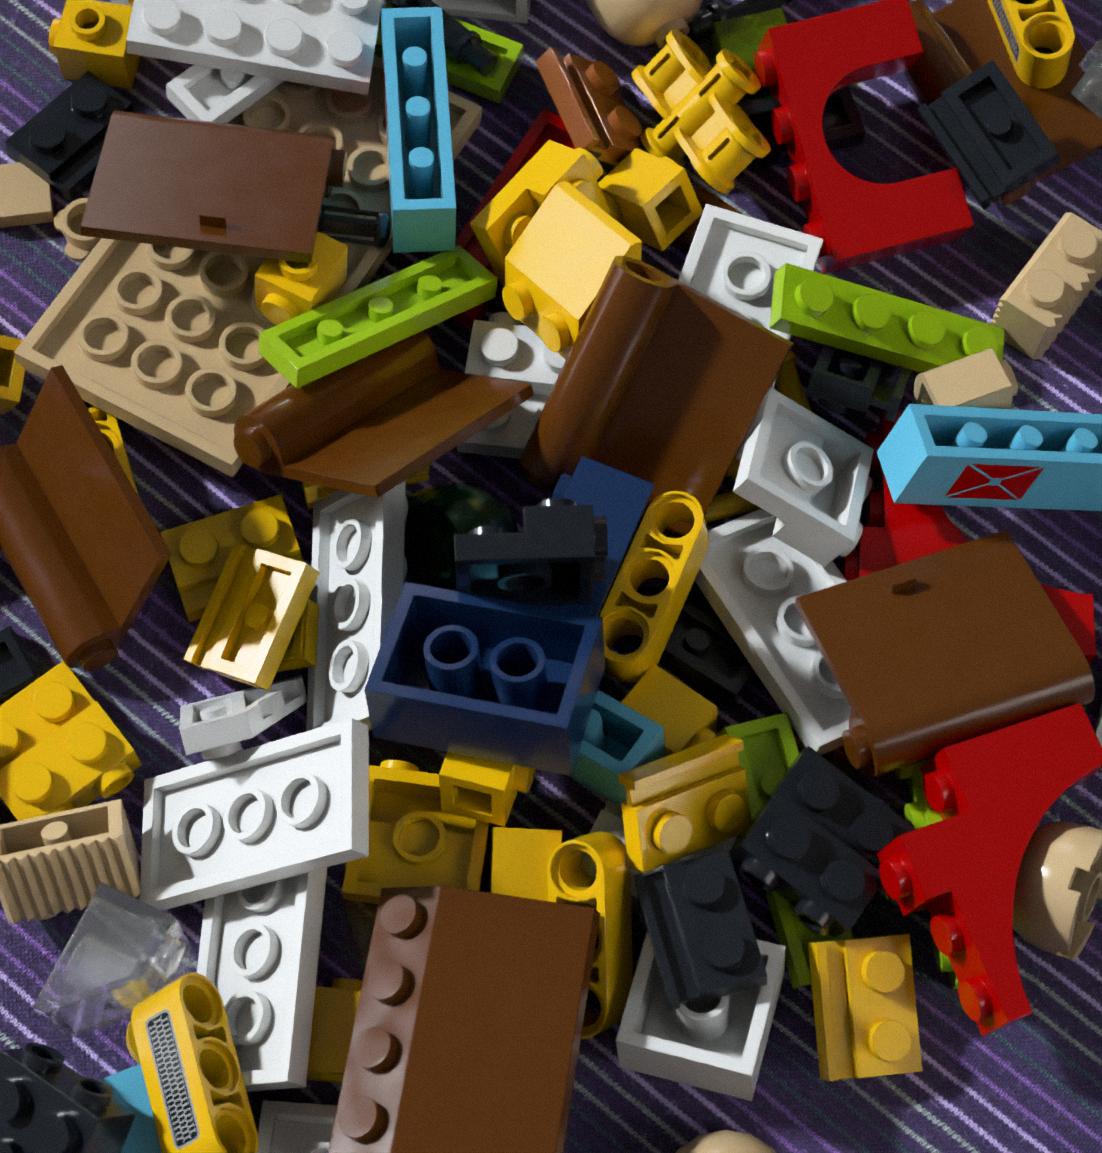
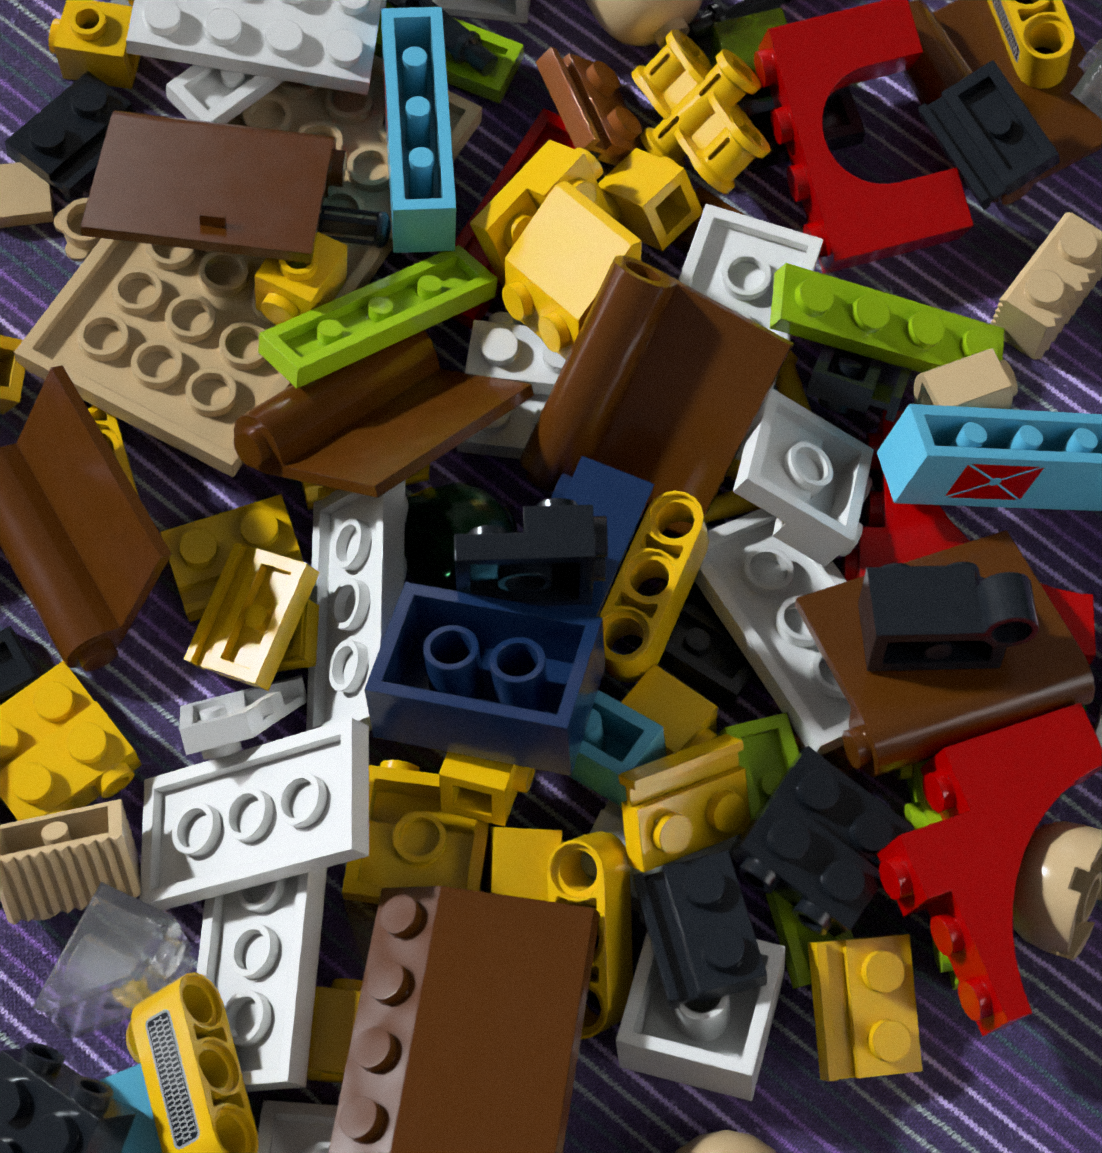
none -> black hinge [858,561,1039,671]

